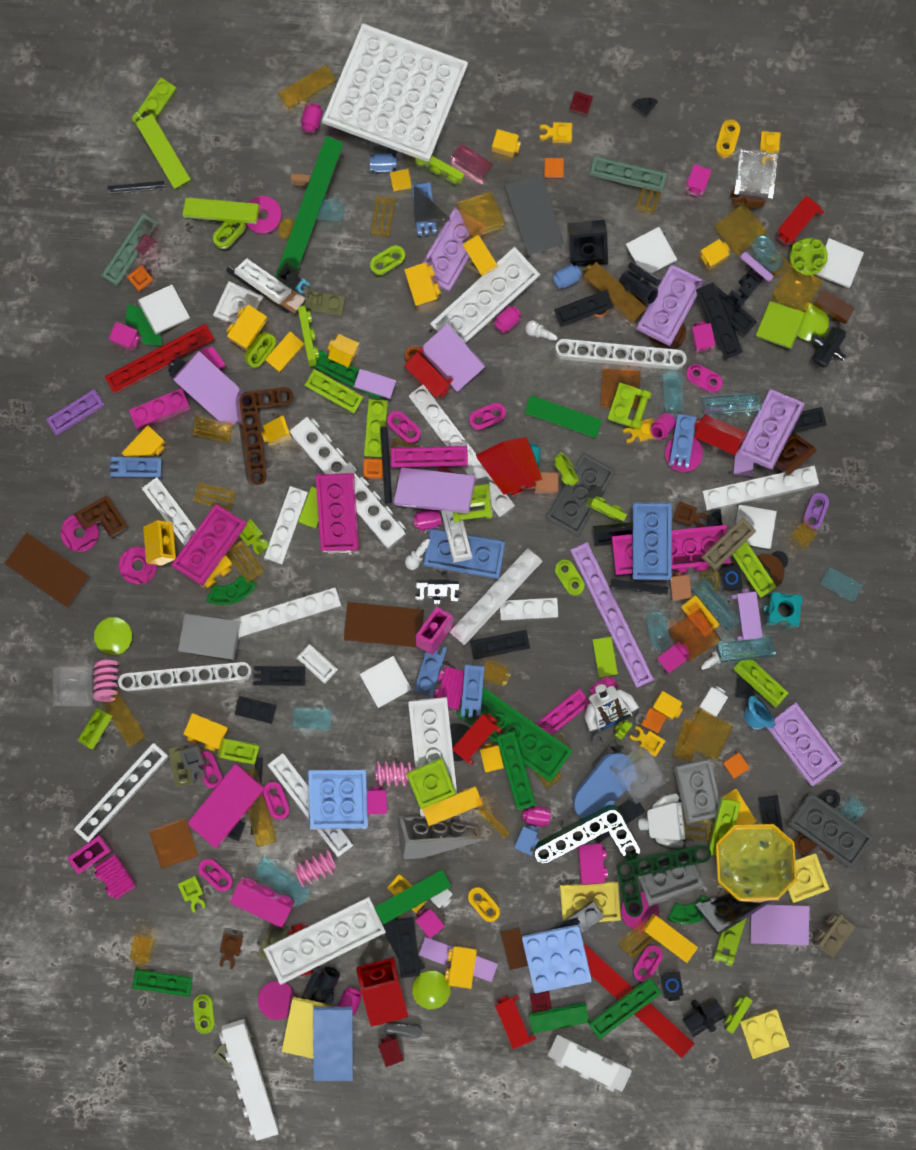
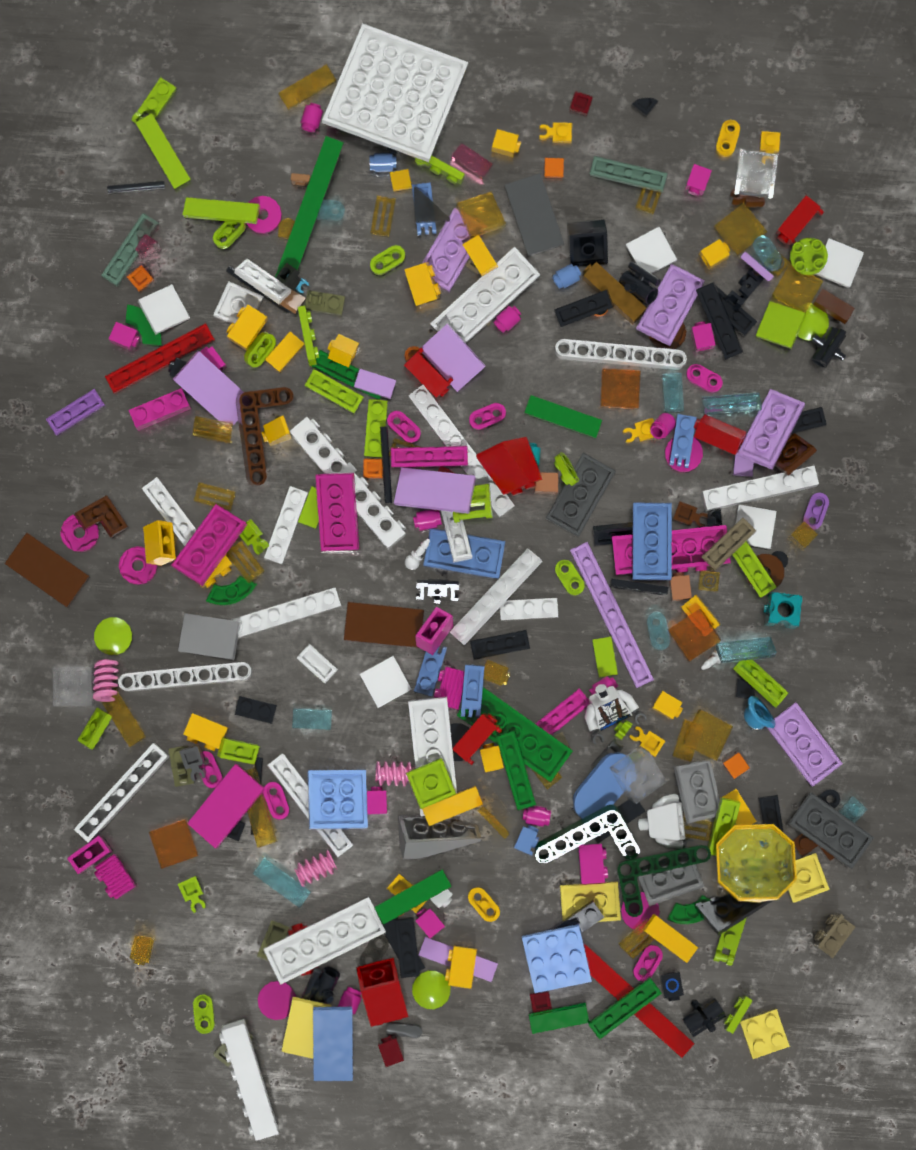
medium blue hinge [109,457,162,478] -> none
yellow slope [122,425,166,457] -> none
green tile [132,969,193,997] -> none
dark pink plate [199,859,233,891] -> none
reddish brown plate [220,933,243,969] -> none
dark pink brick [230,877,295,928] -> none
black hinge [253,666,306,686] -> none
red brick [495,995,536,1049] -> none
reddish brown tile [500,928,528,970] -> none
white bar [525,321,558,340] -> none
white brick [548,1035,632,1092] -> none
lime plate [585,496,627,521] -> none
lime plate [607,383,652,430] -> none
orange tile [641,708,667,734] -> none
dark pink brick [657,641,690,673] -> none
clear light blue plate [691,578,741,631] -> none
white brick [698,686,728,717] -> none
black brick [718,563,743,592] -> none
lavender brick [731,589,763,641] -> none
lavender tile [750,905,810,945] -> none
clear light blue plate [820,567,863,603] -> none

